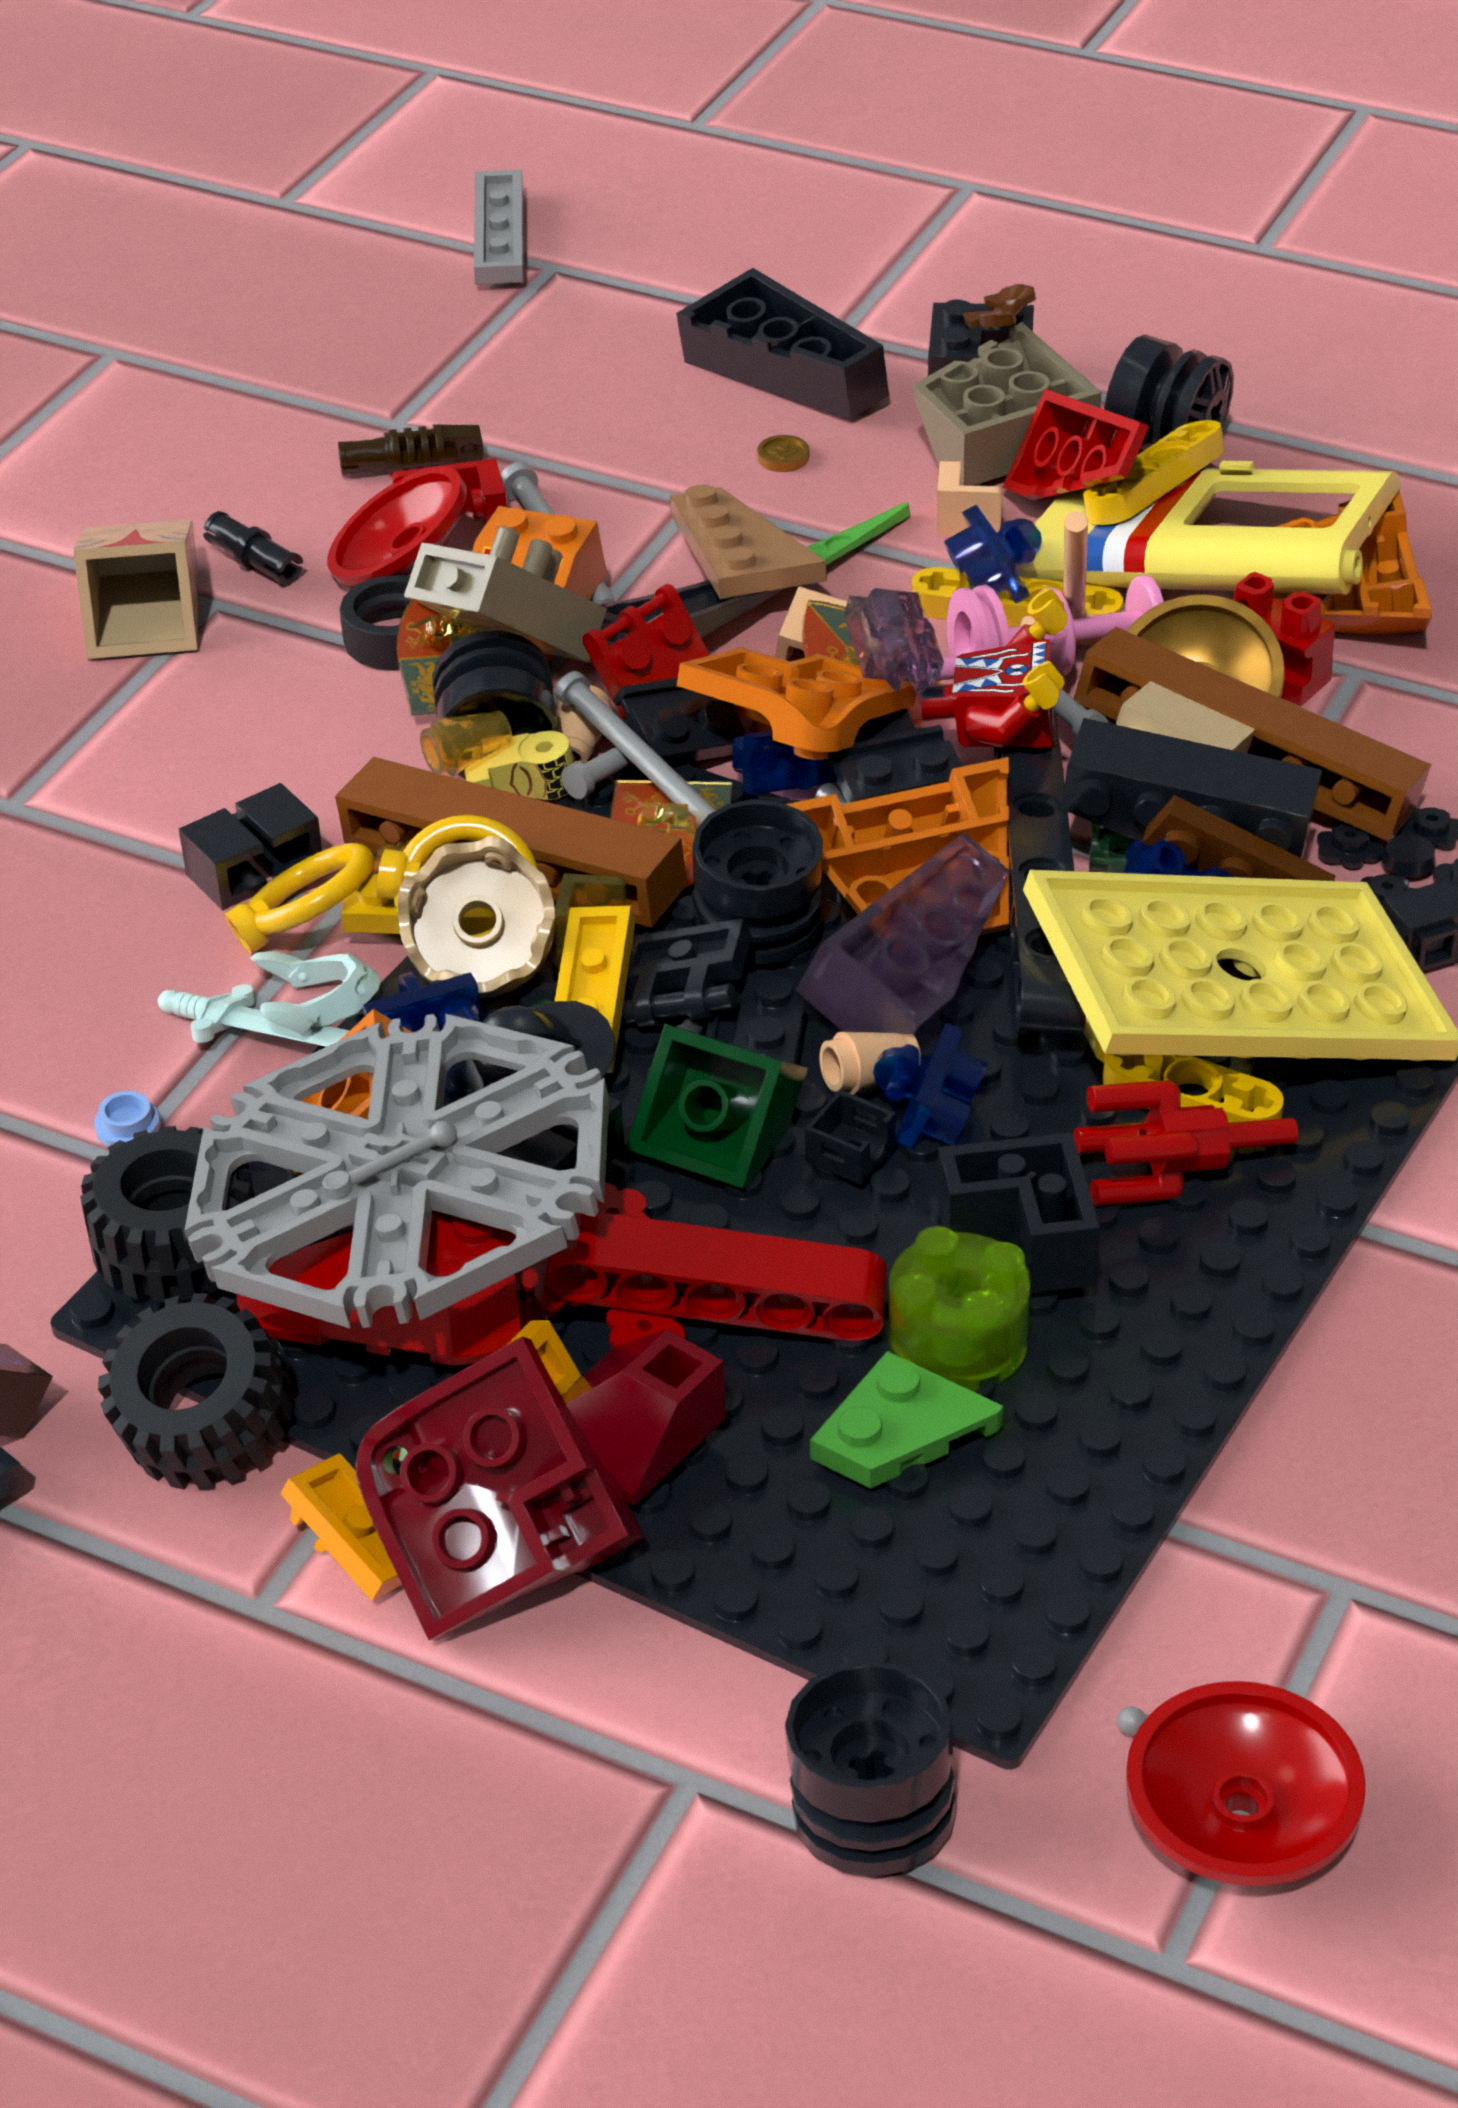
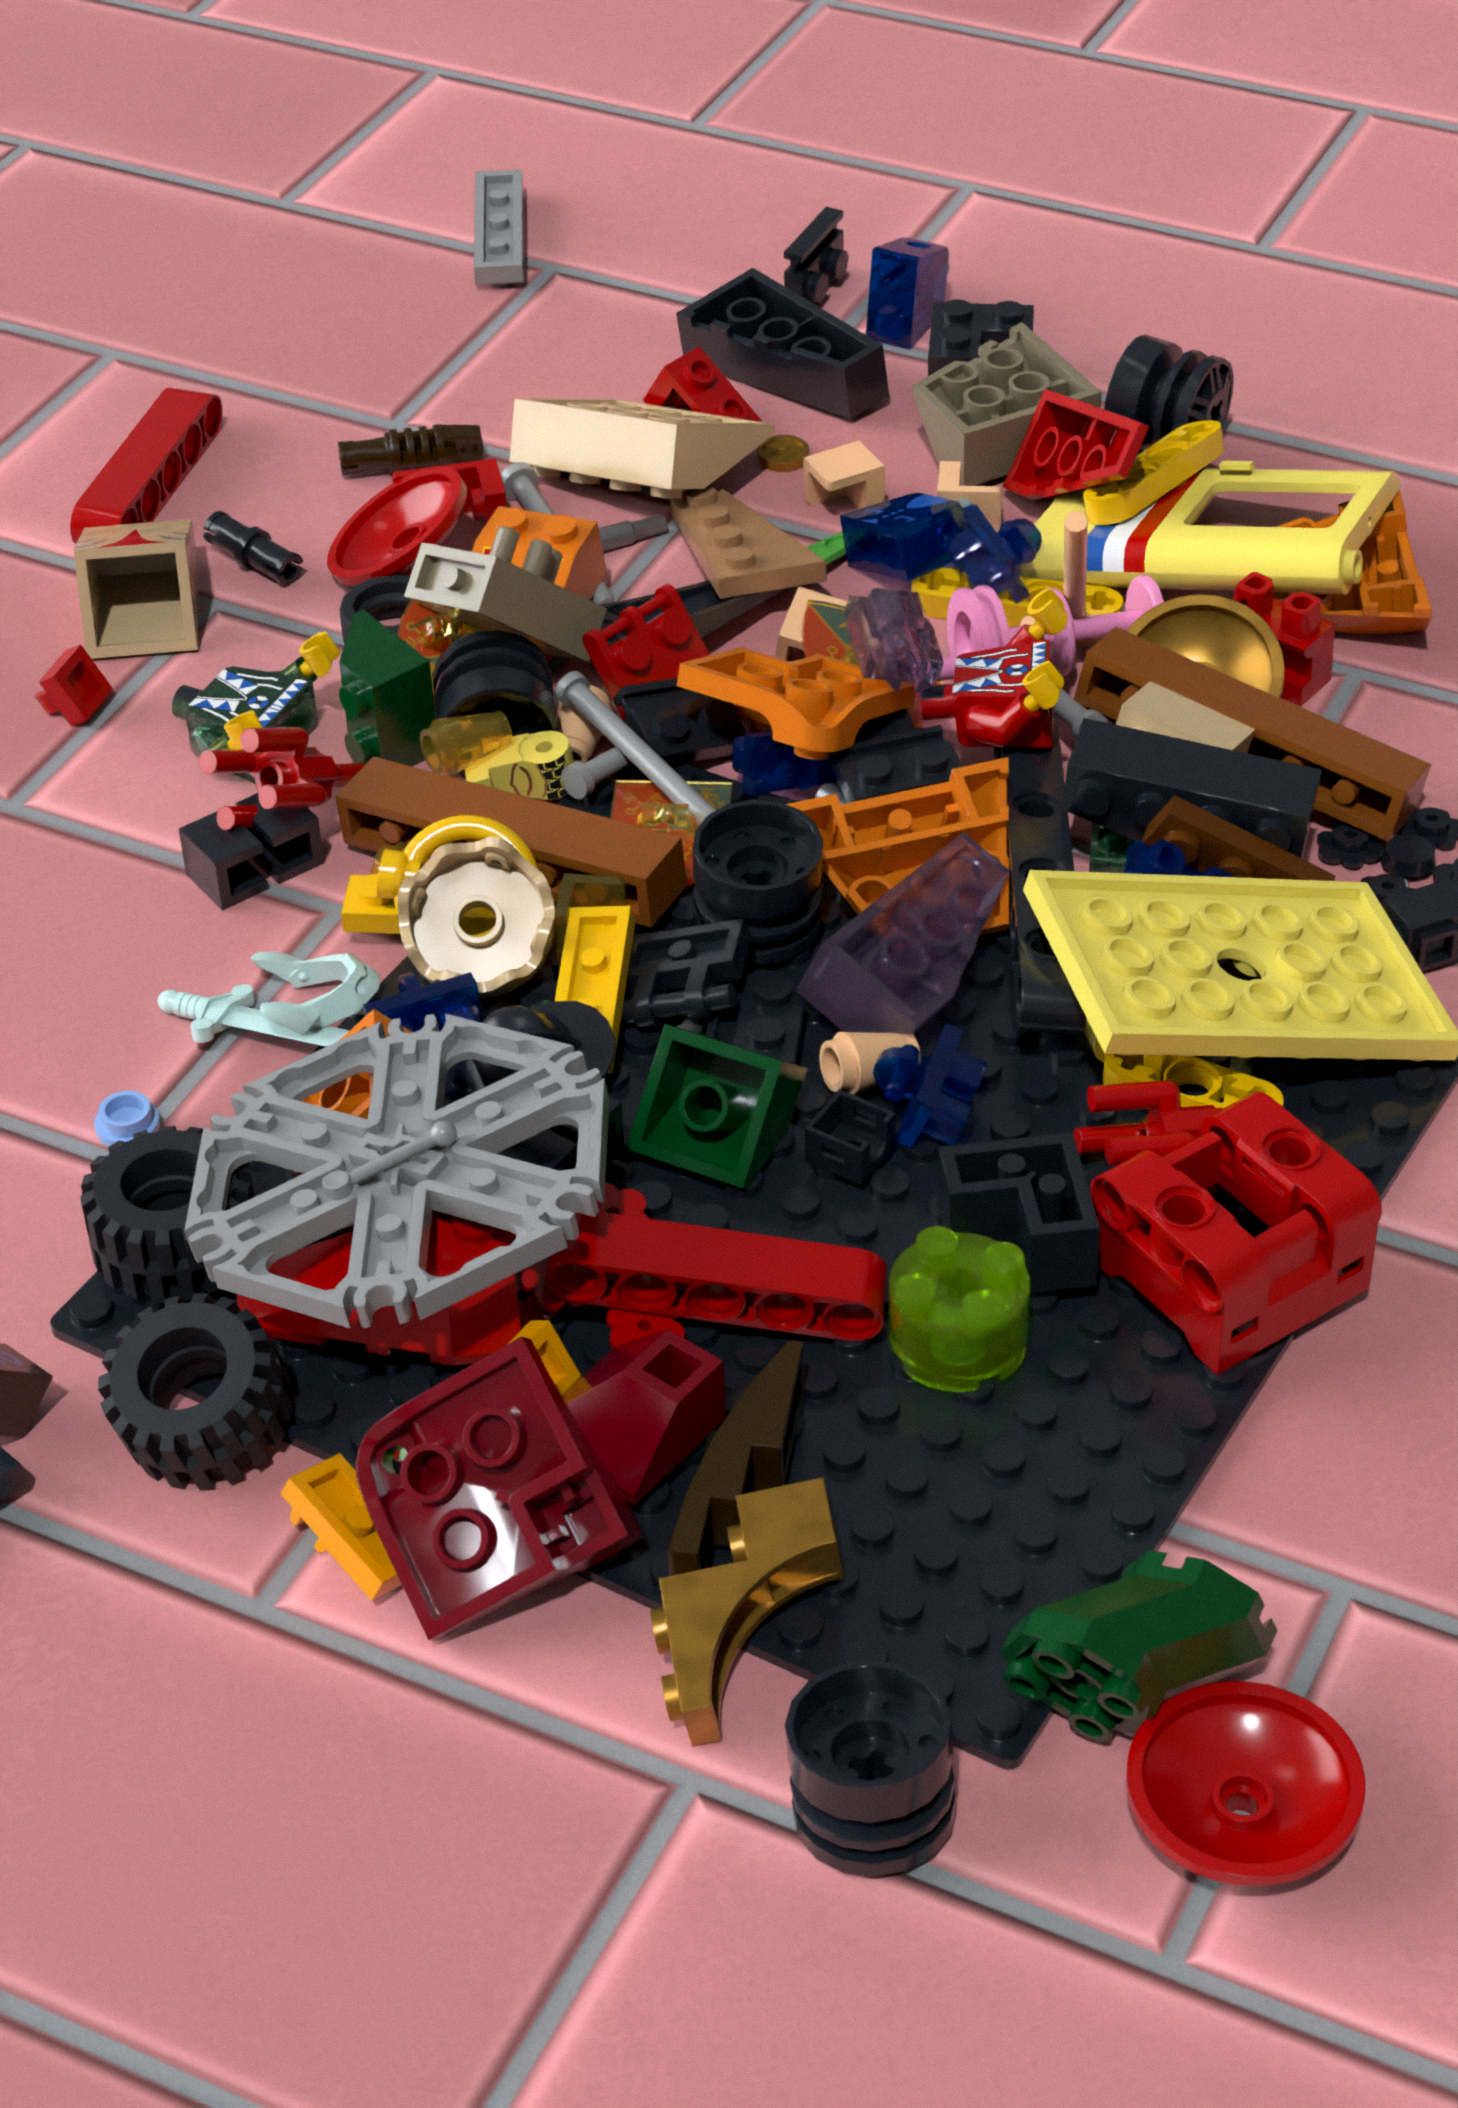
yellow piece [224,843,374,954] -> none
bright green wing [810,1351,1003,1489] -> none
reddish brown piece [963,284,1036,328] -> none
none -> red tile [34,644,113,726]
none -> red beam [70,387,223,544]
none -> torso [172,631,340,784]
none -> red plant [199,727,365,830]
none -> dark green slope [339,610,439,766]
none -> tan slope [510,398,775,499]
none -> flat silver pin [599,514,668,552]
none -> red bracket [643,346,762,422]
none -> pearl gold arch [650,1477,844,1747]
none -> dark brown slope [668,1340,804,1576]
none -> black plate [784,207,848,304]
none -> light nougat panel [803,440,885,516]
none -> clear blue torso [840,493,978,582]
none -> clear blue torso [866,237,950,349]
none -> dark green brick [1001,1550,1278,1741]
none -> red piece [1090,1091,1382,1375]

